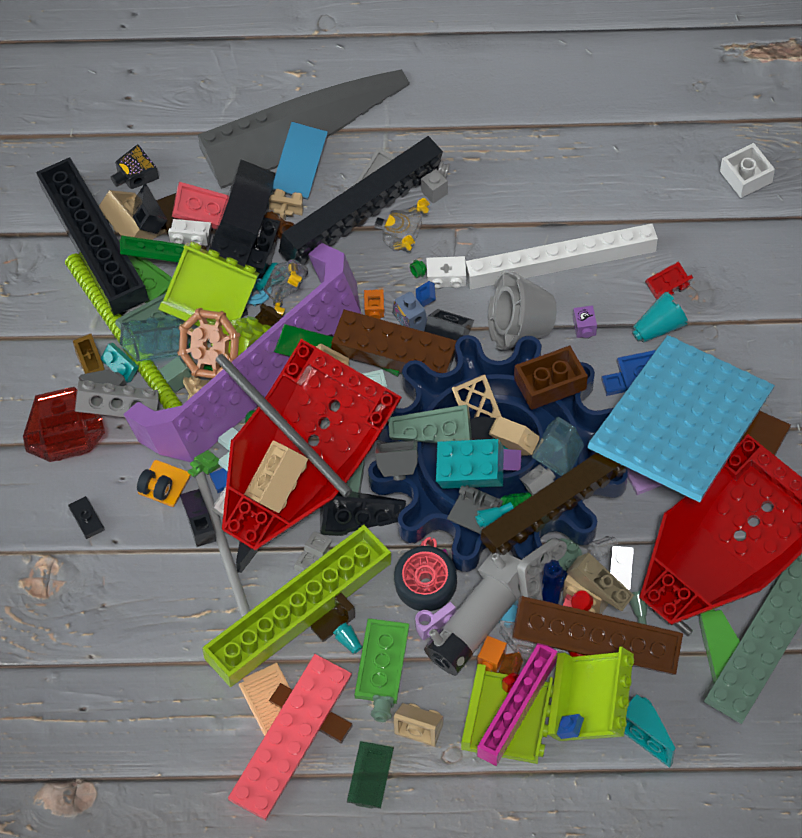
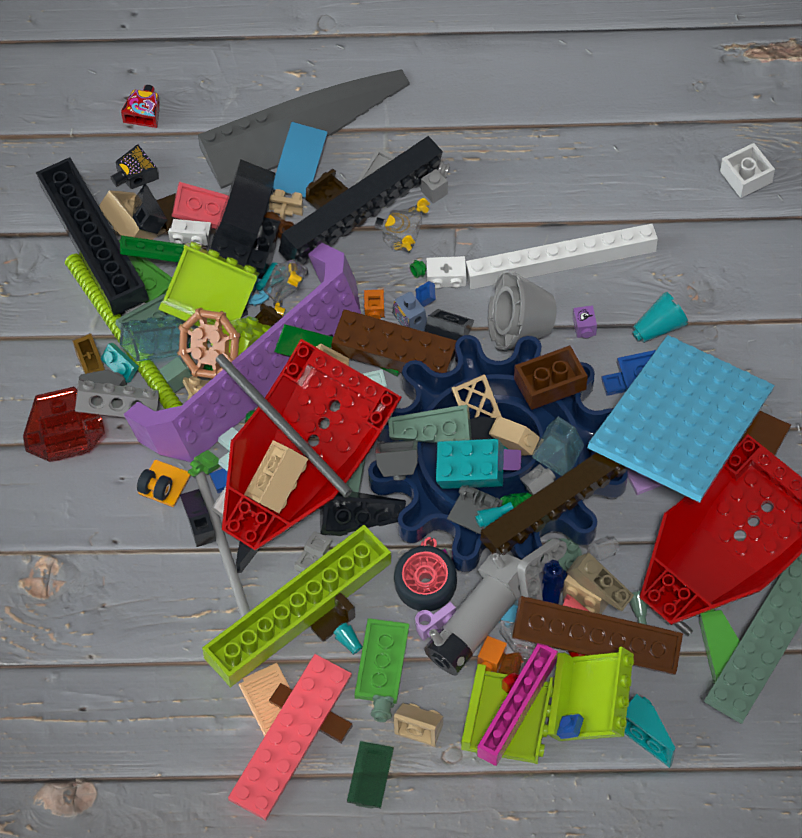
black plate [68,496,104,539] -> none
red tile [571,590,593,611] -> none
brick [610,546,633,590] -> none
red bracket [645,261,693,300] -> none
none -> red torso [121,85,160,128]
none -> dark brown bracket [305,169,349,209]

